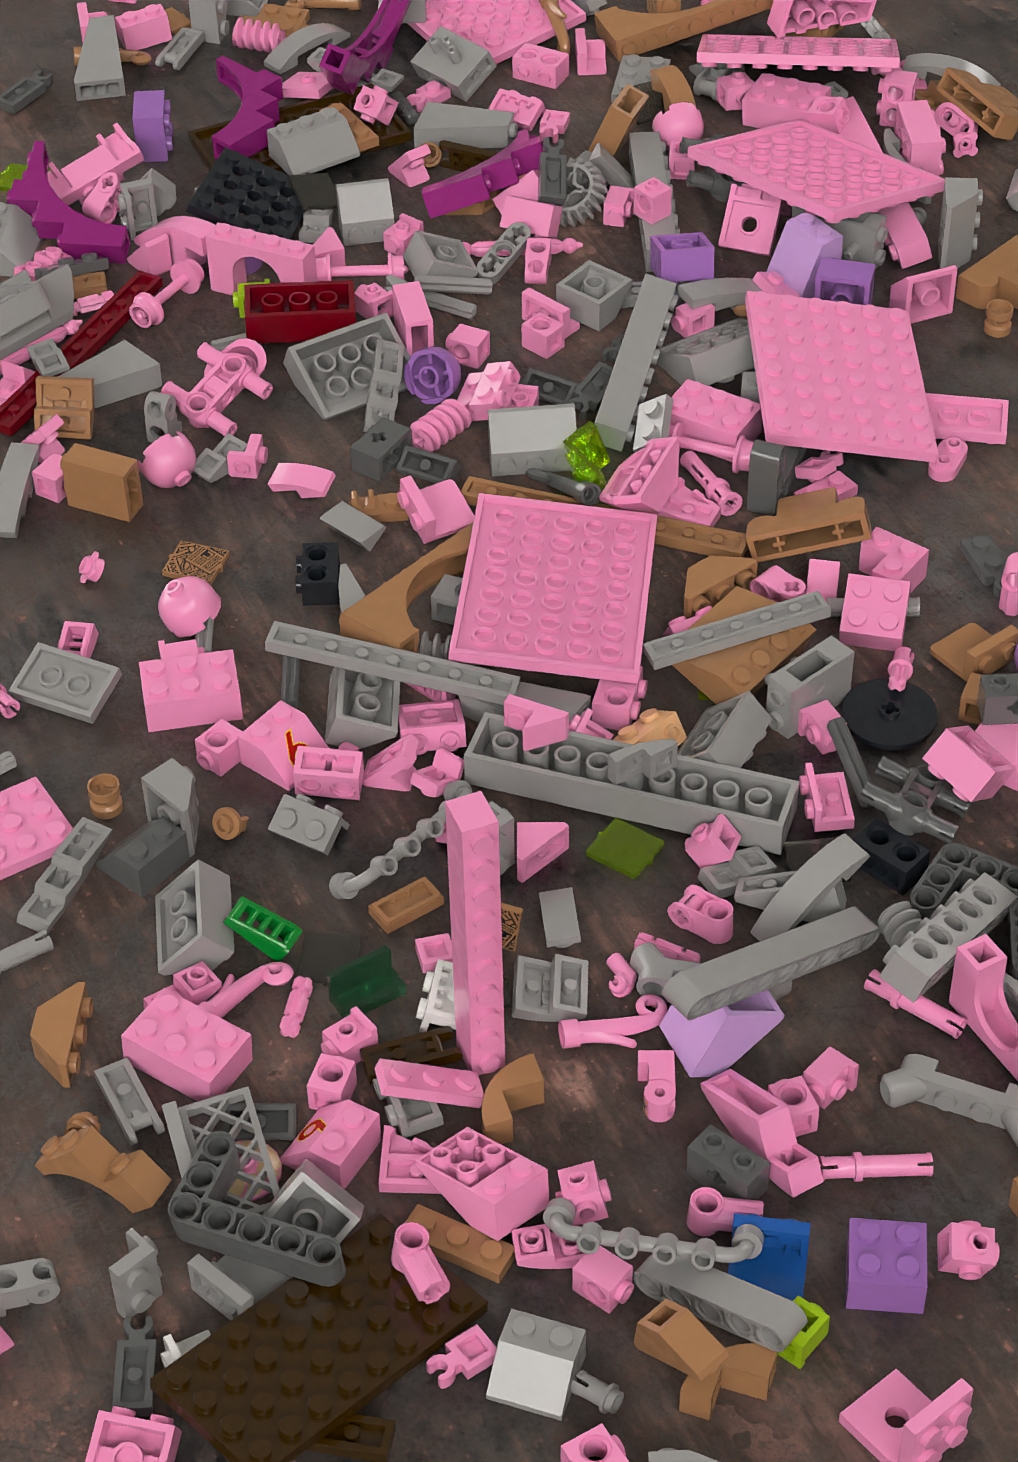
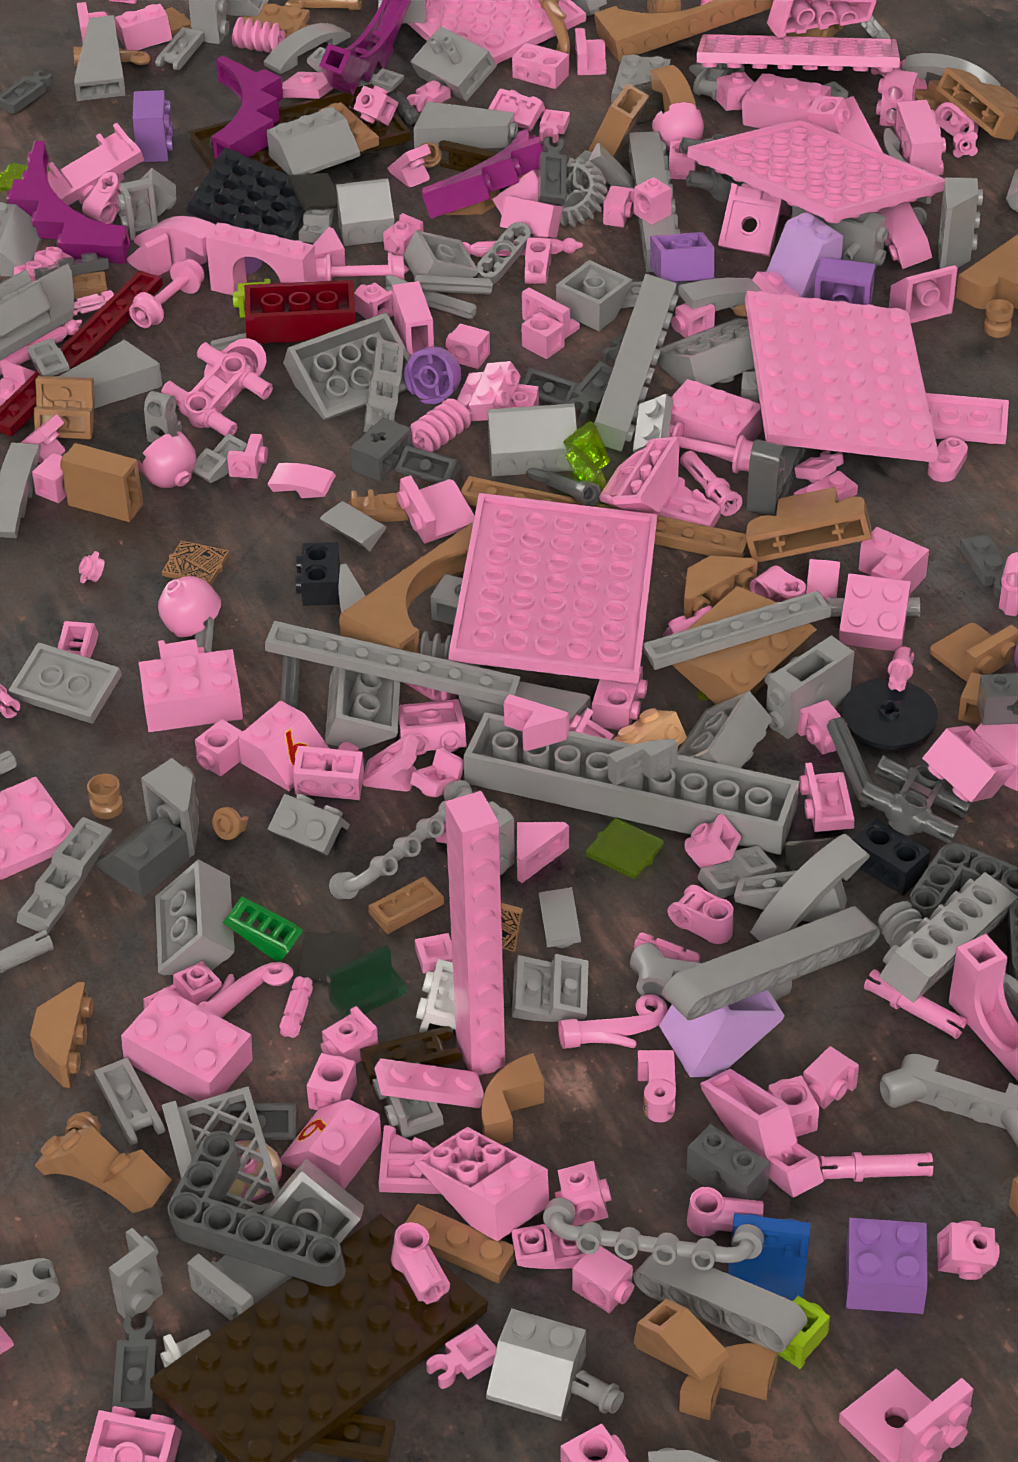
bright pink arm [606,953,637,998] -> none

